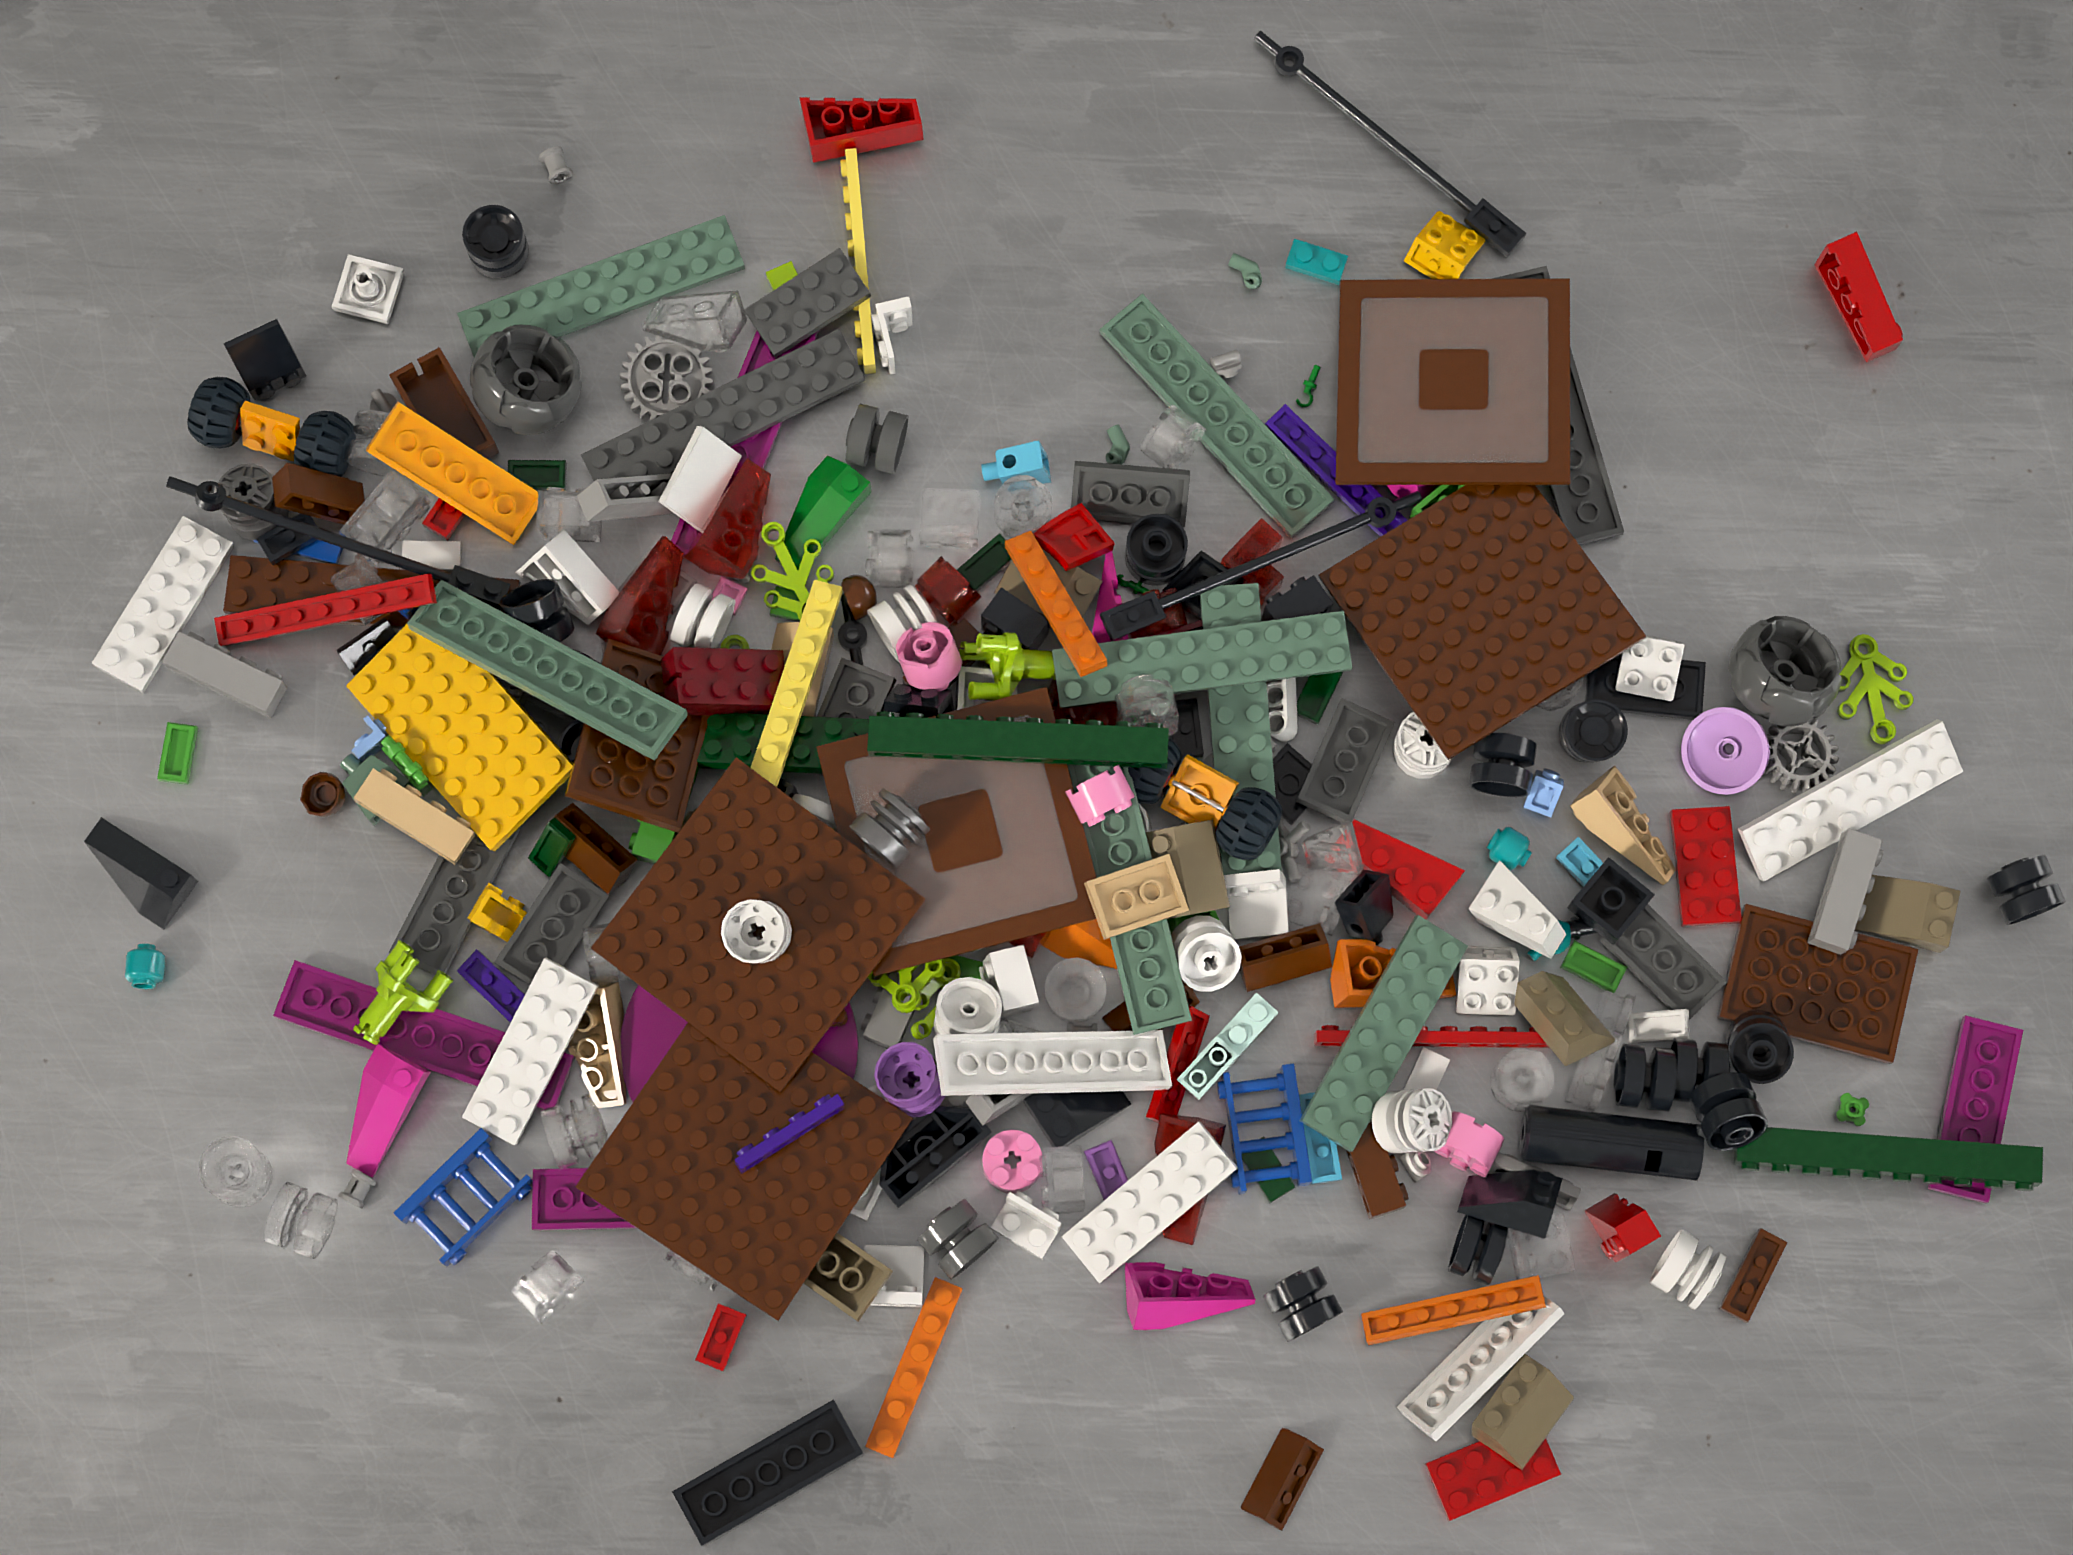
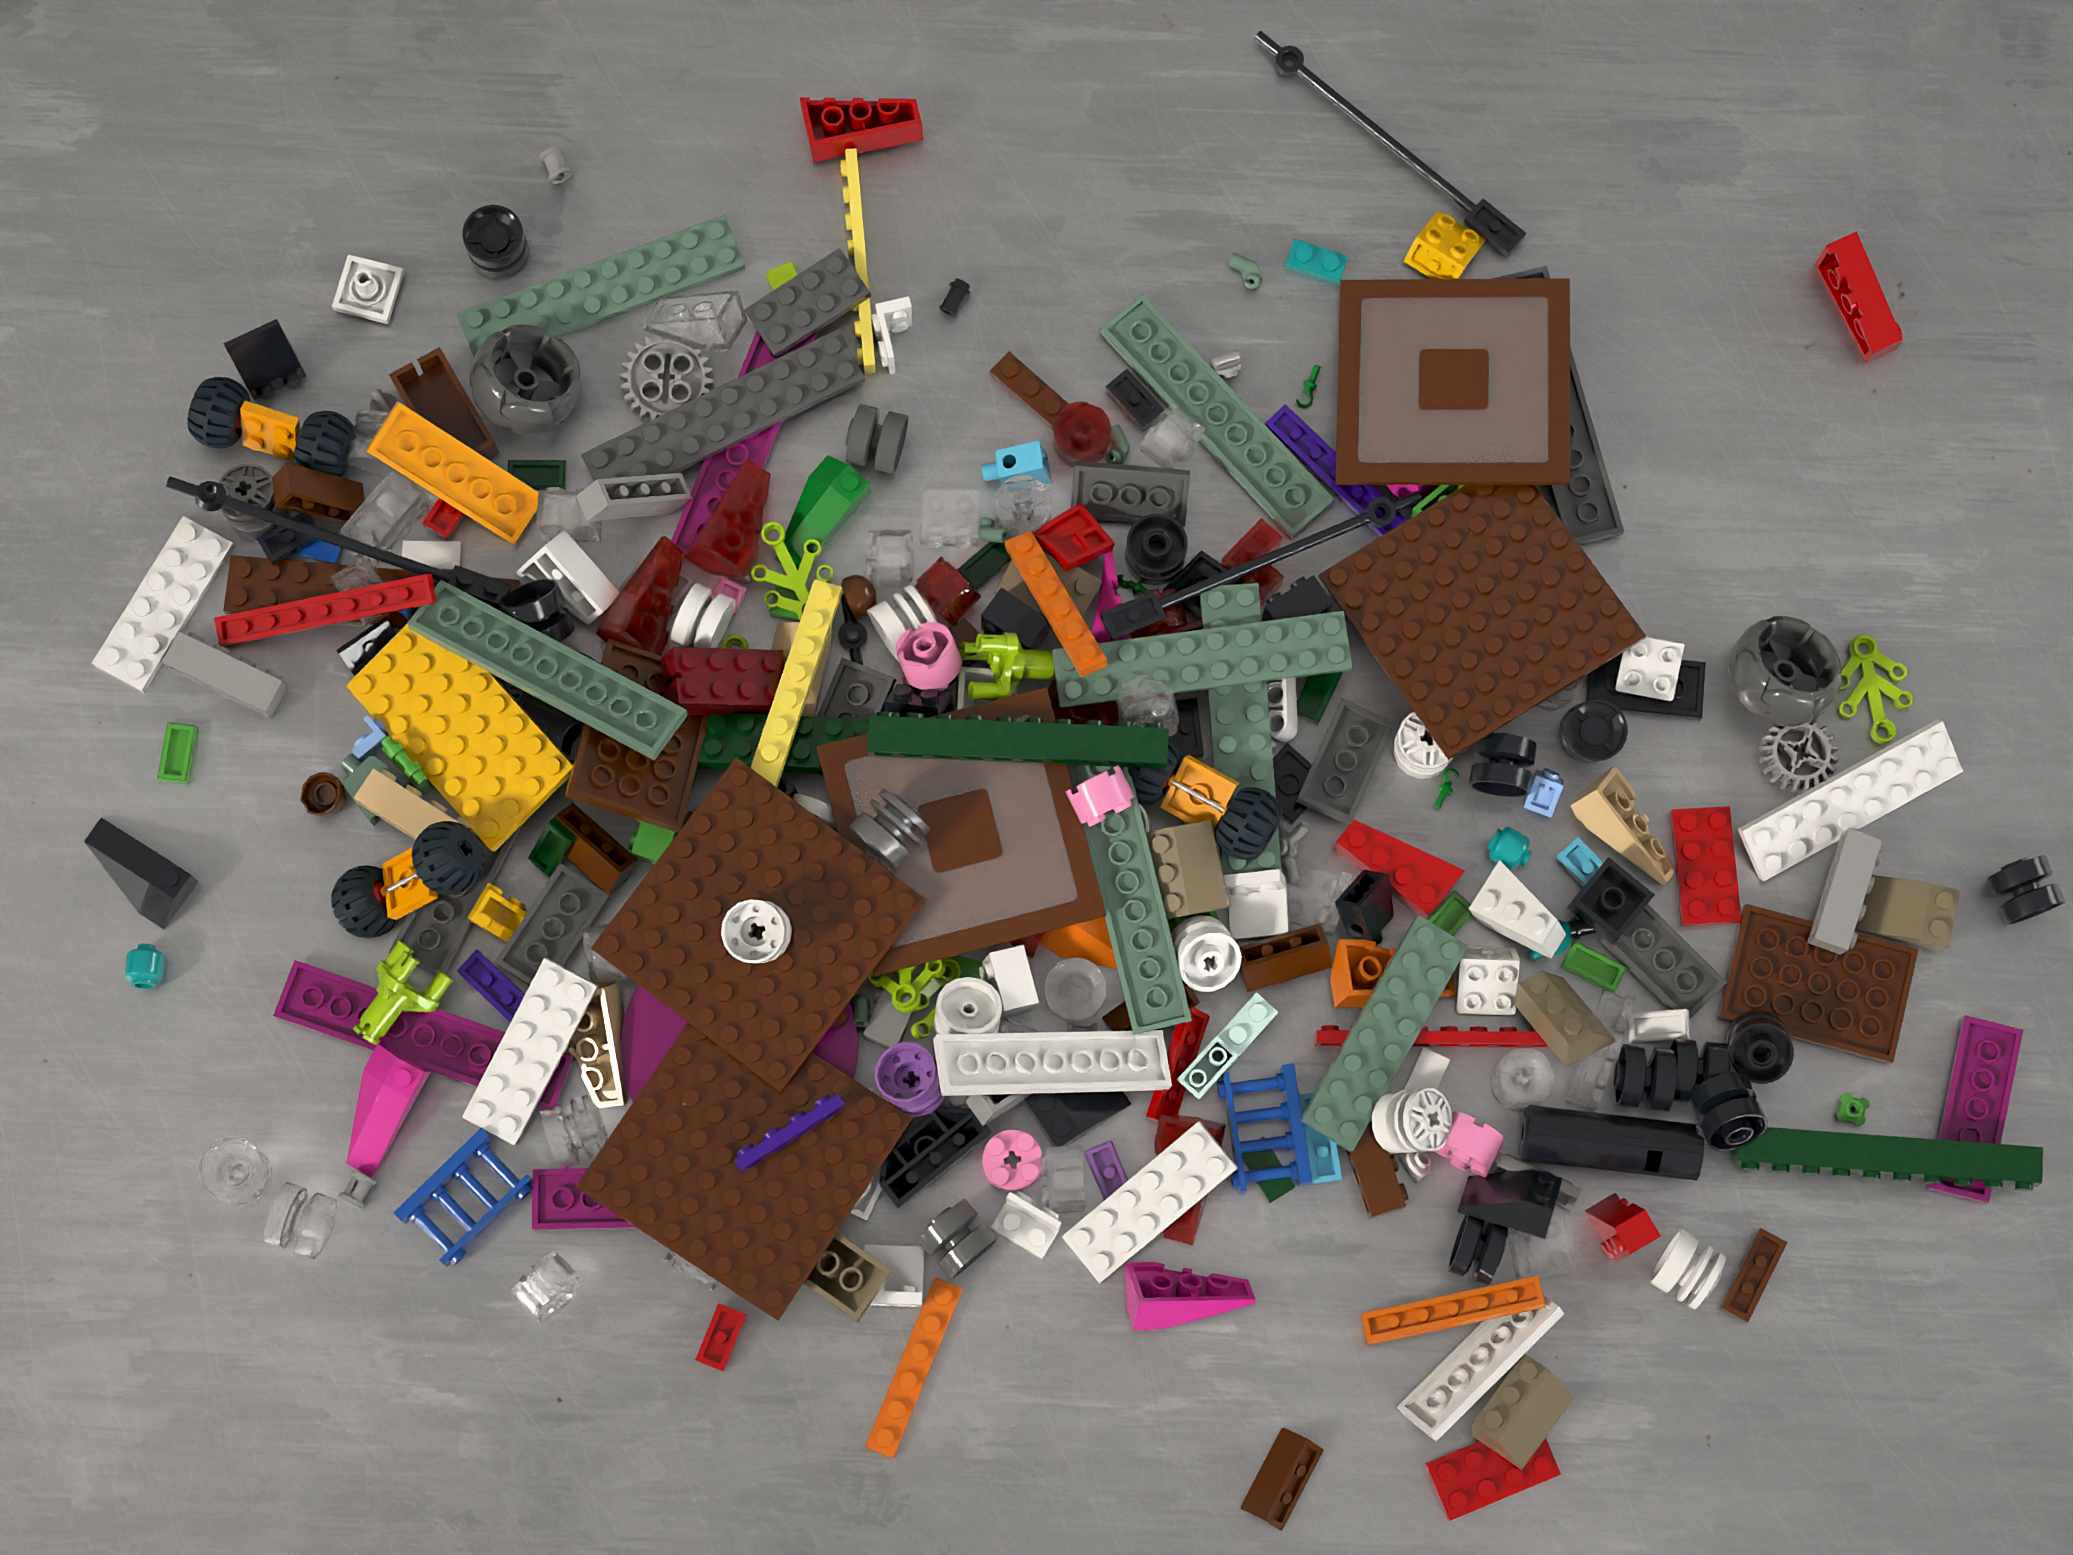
white tile [658,426,742,531] -> none
black brick [672,1399,864,1547] -> none
tan plate [1084,854,1189,940] -> none
black wheel [1263,1266,1343,1342] -> none
clear wing [1302,821,1364,875] -> none
lavender dish [1681,707,1770,795] -> none
none -> black plate [331,821,485,938]
none -> sand green arm [850,994,871,1028]
none -> black pin [939,278,971,317]
none -> sand green arm [977,517,1009,543]
none -> reddish brown plate [990,351,1072,430]
none -> clear red brick [1053,401,1111,467]
none -> black plate [1105,369,1165,431]
none -> bright green tile [1428,890,1472,936]
none -> green hand [1434,769,1459,809]

